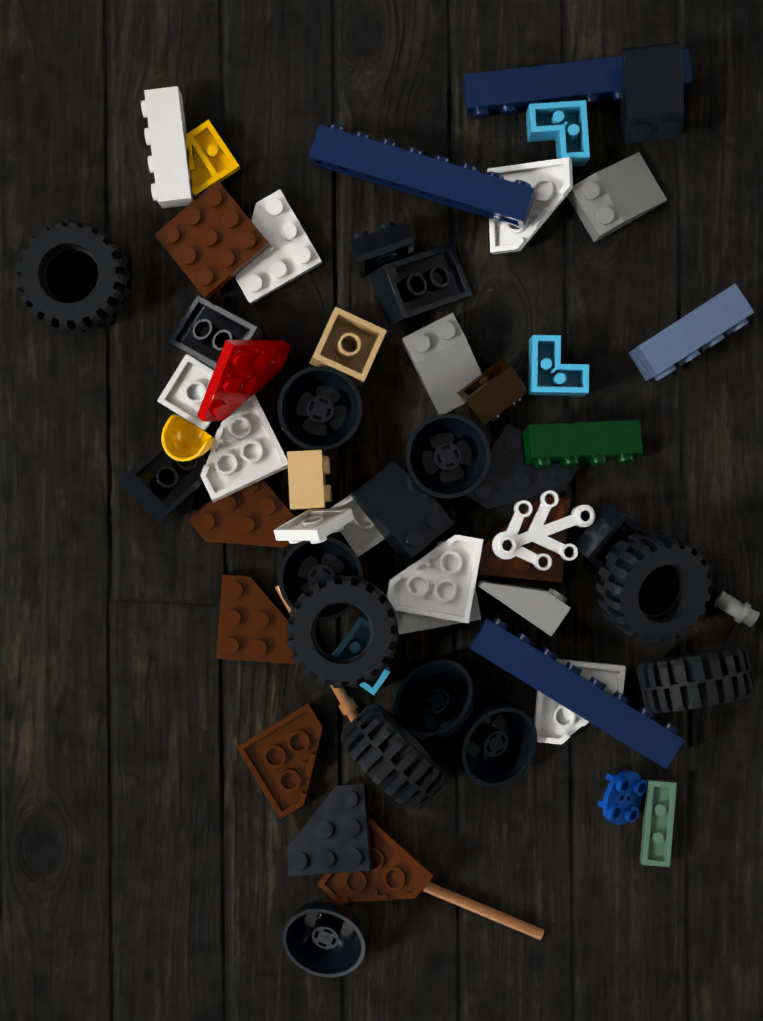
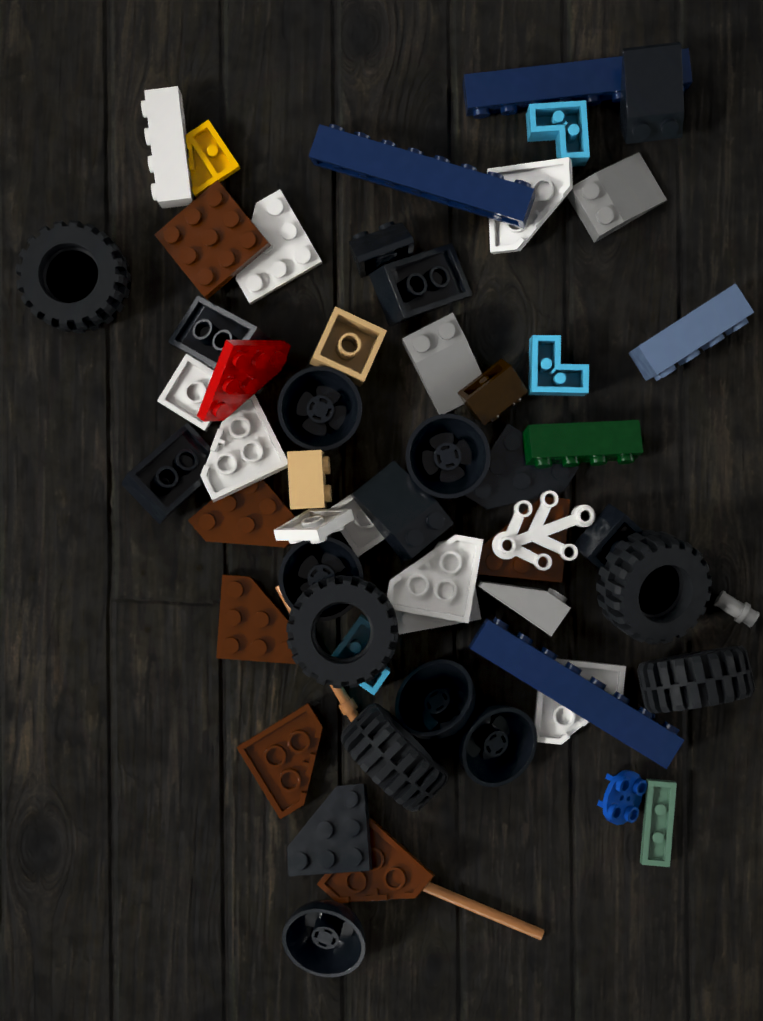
yellow helmet [161,414,215,462] -> none

